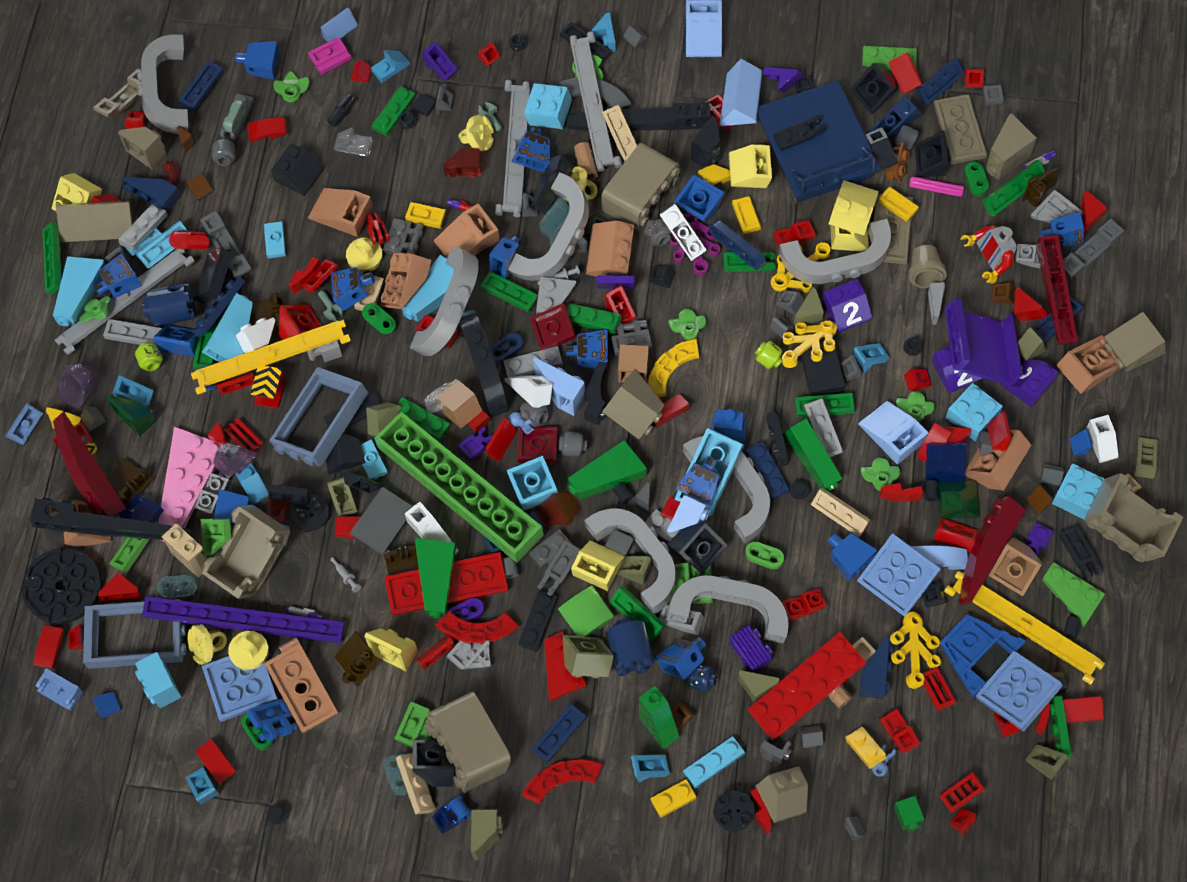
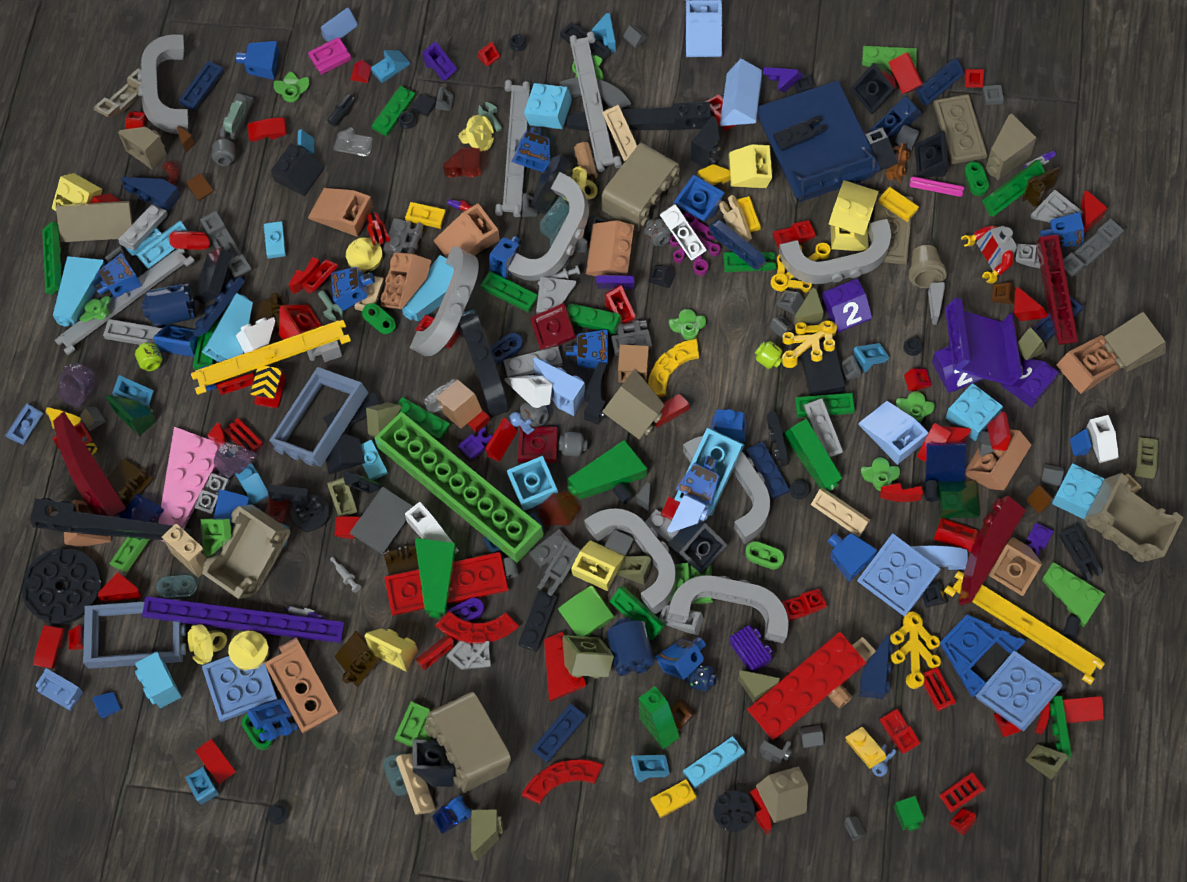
none -> dark azure slope [298,130,314,154]
none -> tan hinge [720,195,752,242]

